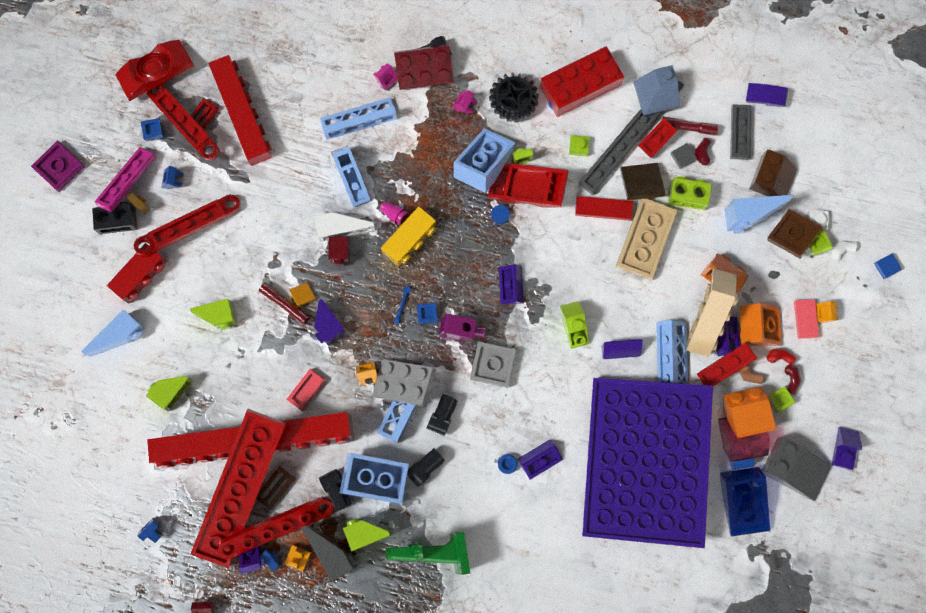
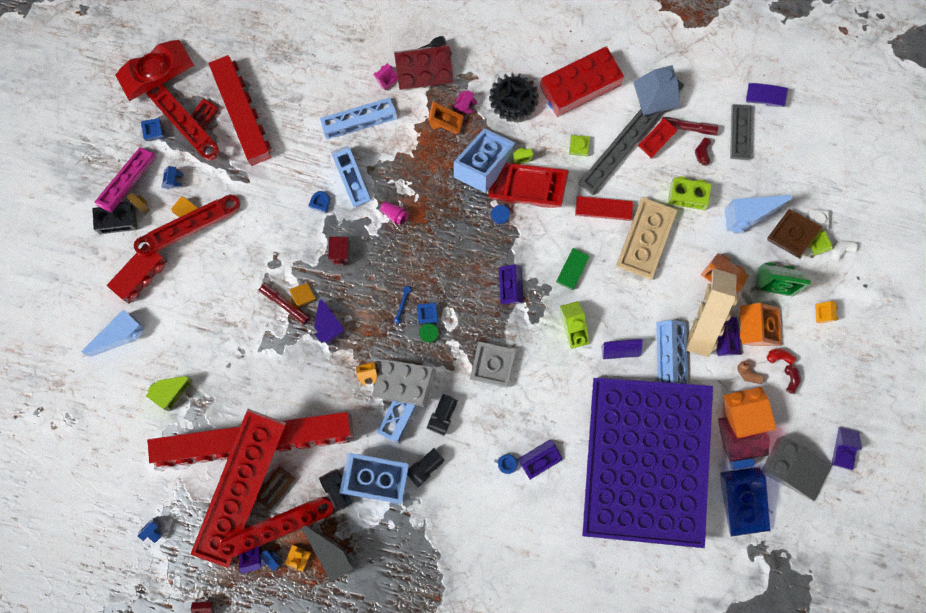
magenta tile [31,140,85,192] -> none
lime slope [190,298,237,330] -> none
coral tile [286,369,326,412] -> none
white slope [314,211,376,242] -> none
lime slope [343,518,393,551] -> none
yellow brick [381,207,436,267] -> none
green piece [385,532,470,575] -> none
magenta torso [438,313,485,342] -> none
dark brown tile [620,163,665,200] -> none
dark grey tile [670,143,697,169] -> none
red tile [697,342,757,386] -> none
reddish brown slope [749,149,797,197] -> none
lime plate [767,386,795,413] -> none
coral tile [794,299,819,339] -> none
blue tile [874,254,902,279] -> none
none -> light orange slope [171,196,198,217]
none -> blue tile [308,191,330,213]
none -> green tile [419,323,438,343]
none -> orange slope [428,102,464,134]
none -> green tile [556,248,590,290]
none -> green slope [755,262,811,297]

